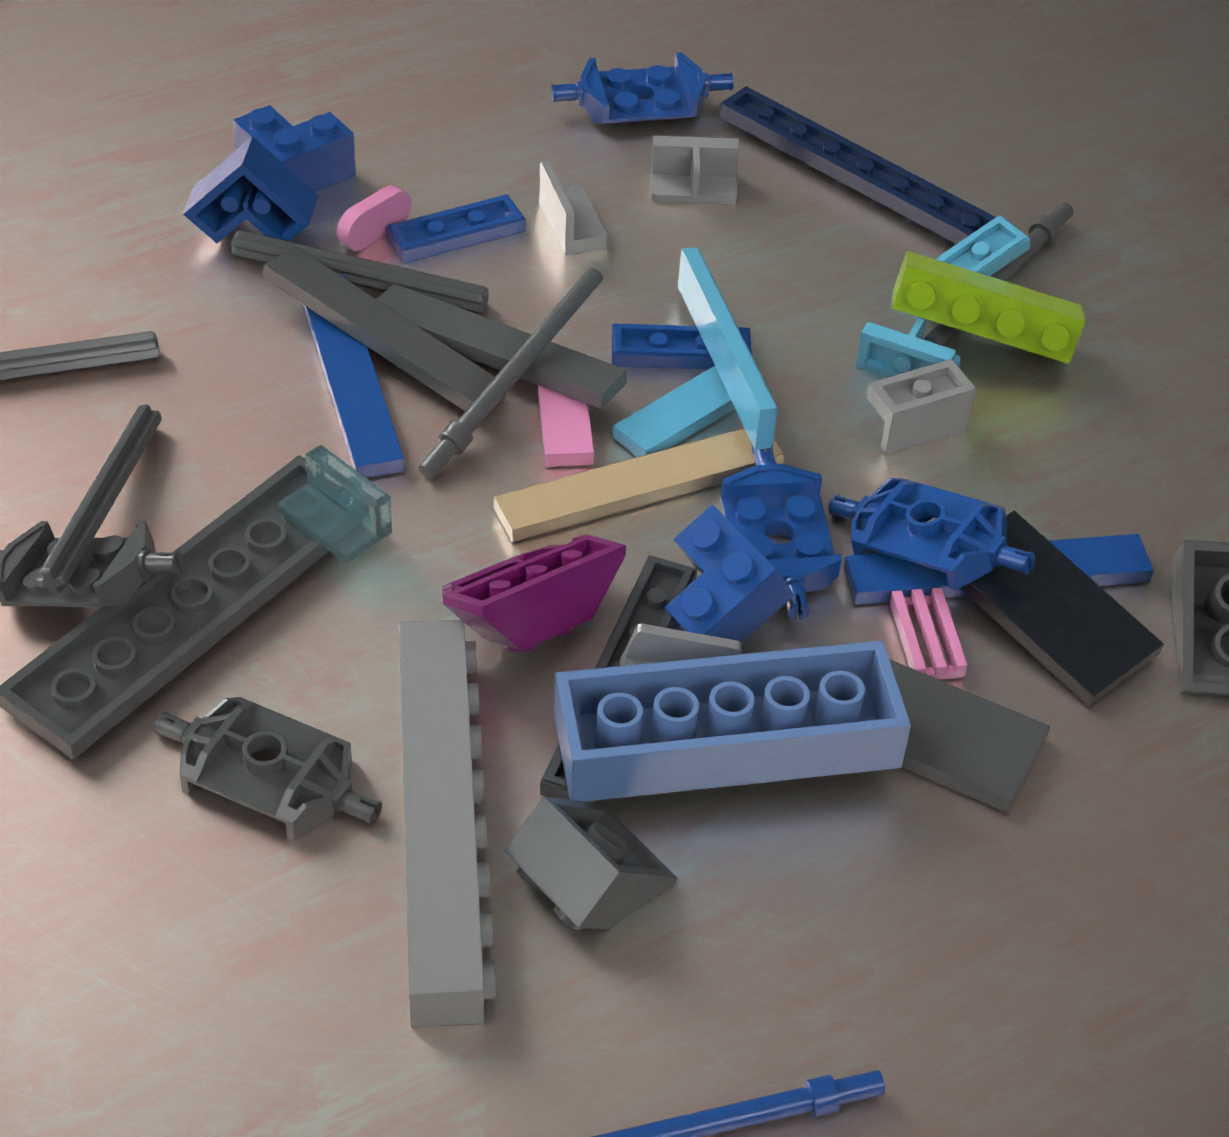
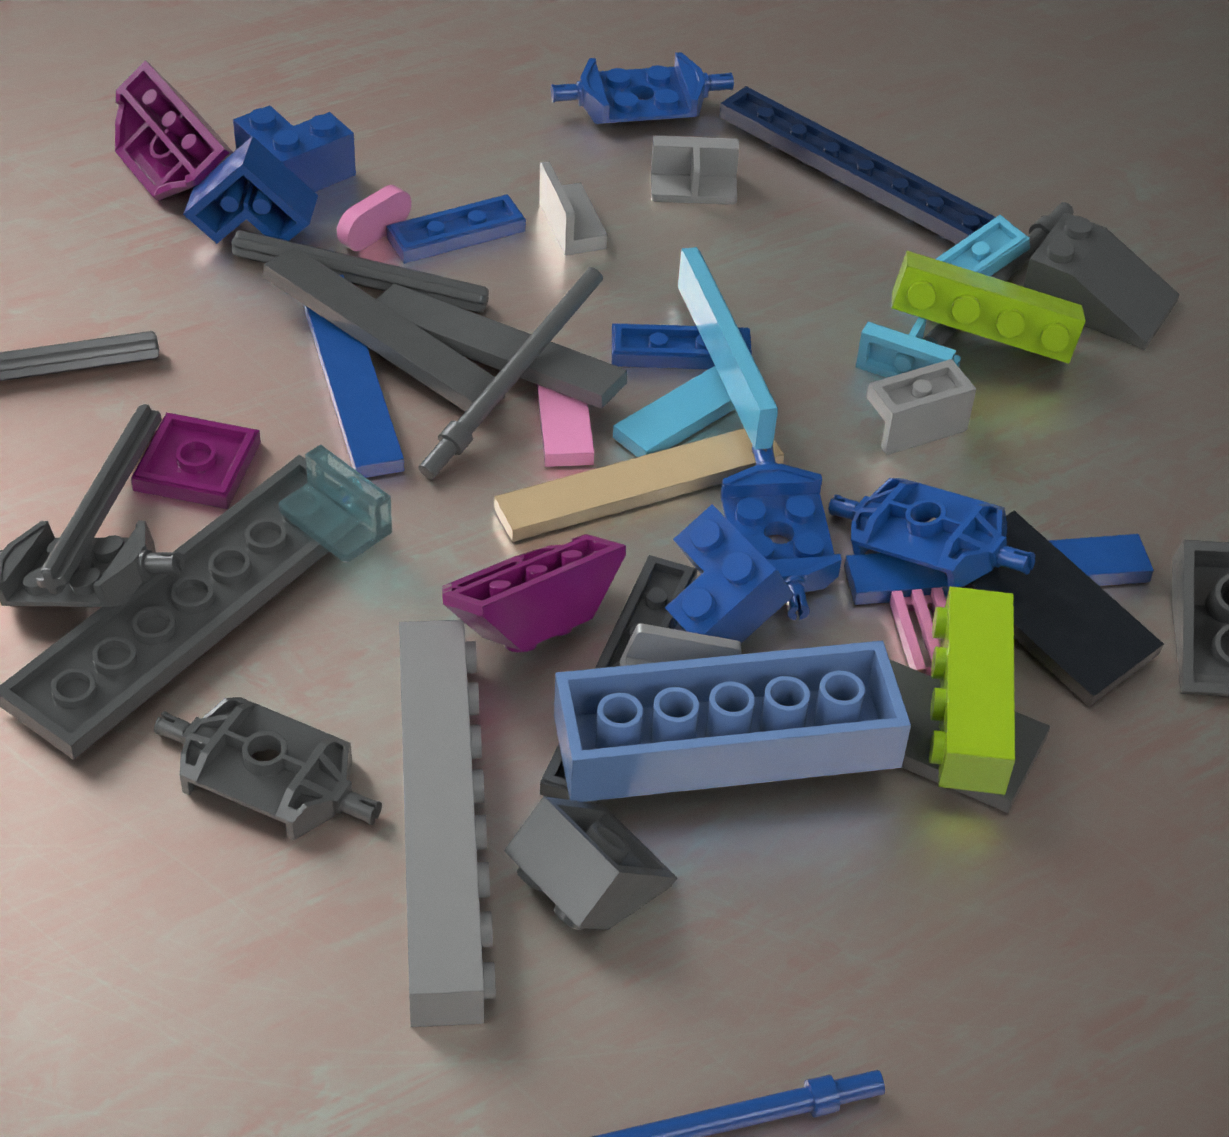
none -> magenta wedge [115,60,233,201]
none -> magenta tile [131,412,261,509]
none -> lime brick [929,586,1015,795]
none -> dark grey slope [1023,212,1180,350]

